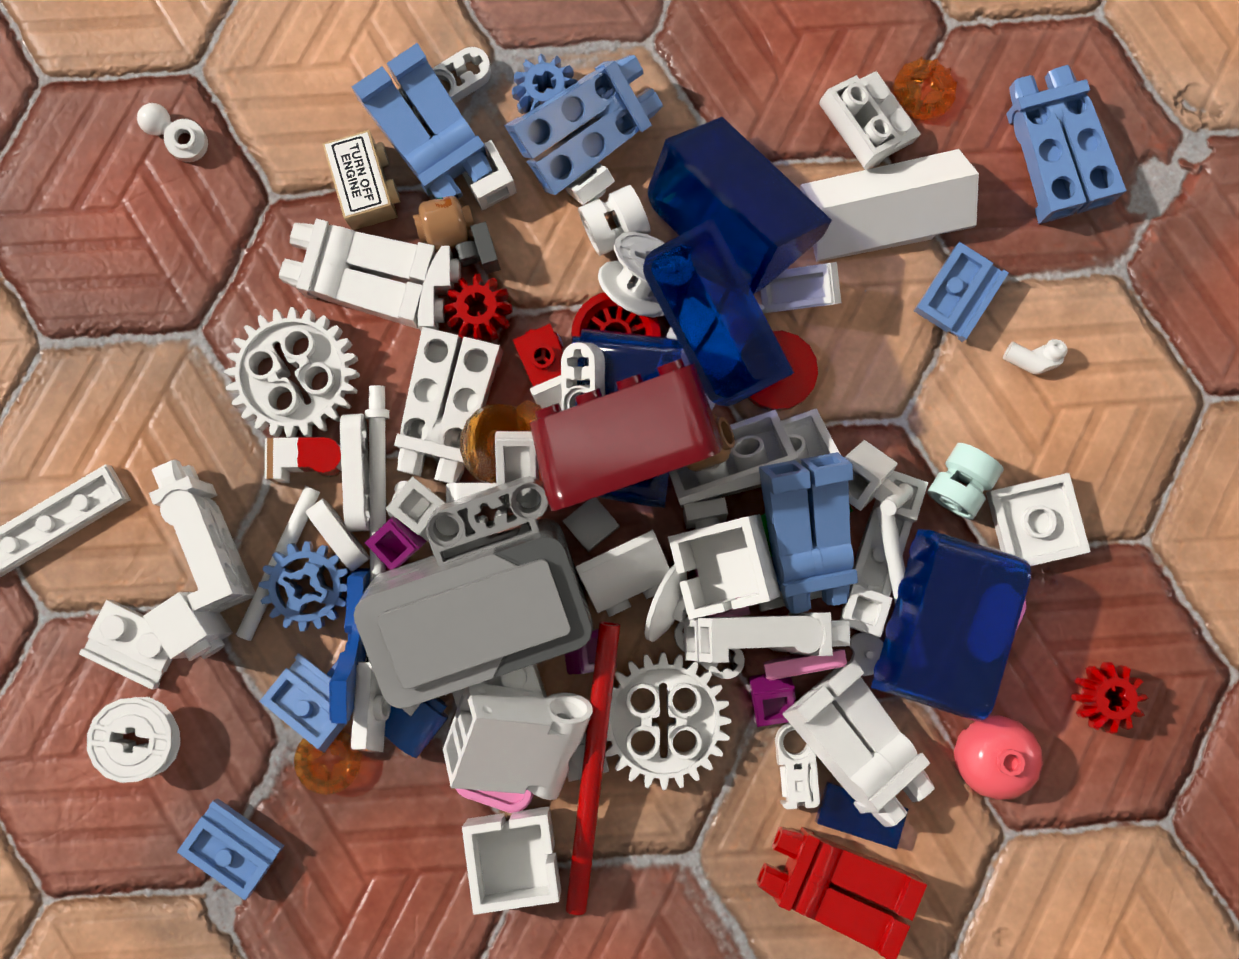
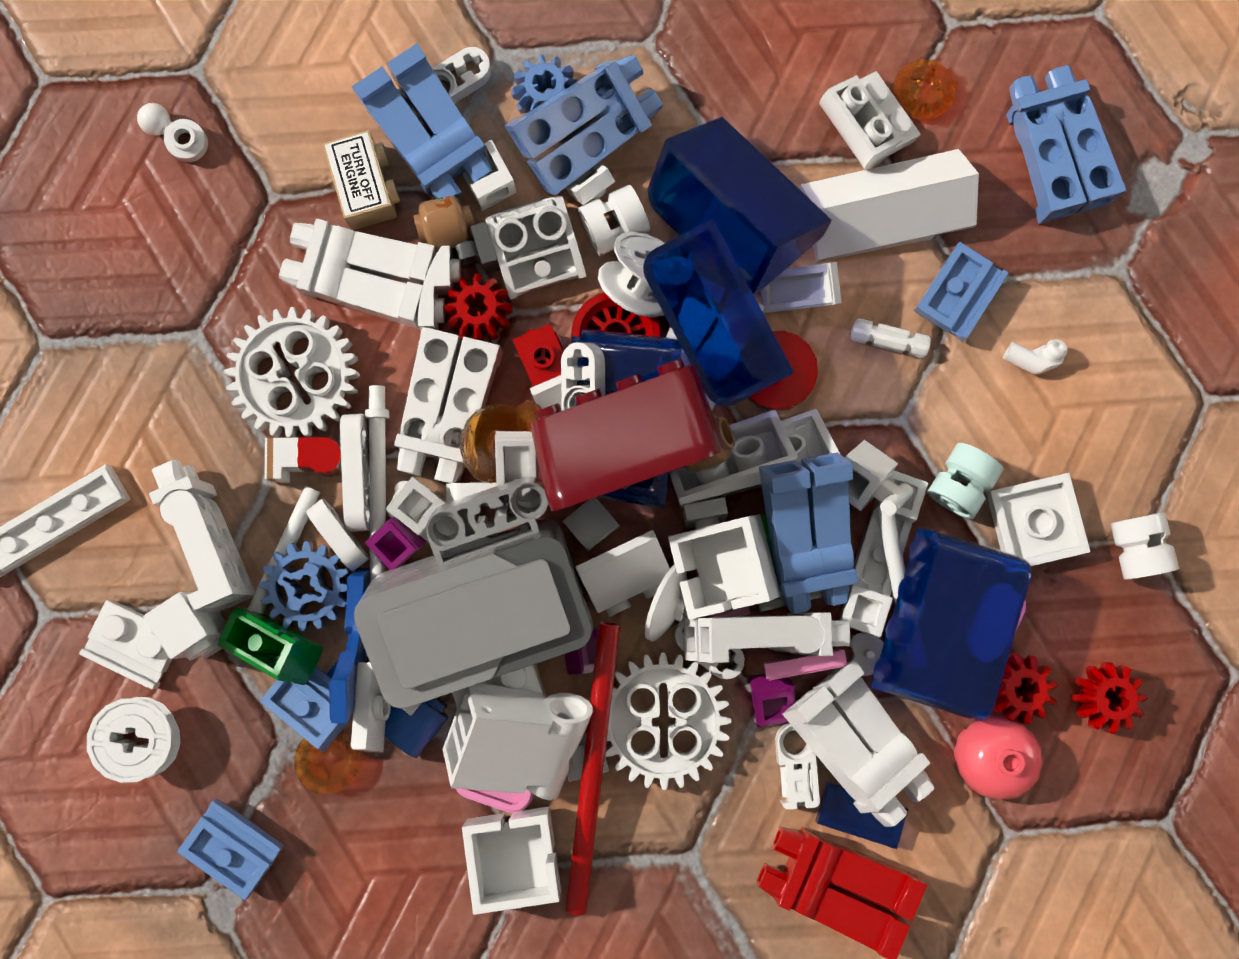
none -> green brick [218,607,323,685]
none -> white slope [485,195,587,300]
none -> white axle [851,318,931,358]
none -> red gear [983,653,1059,725]
none -> white wheel [1110,512,1179,579]

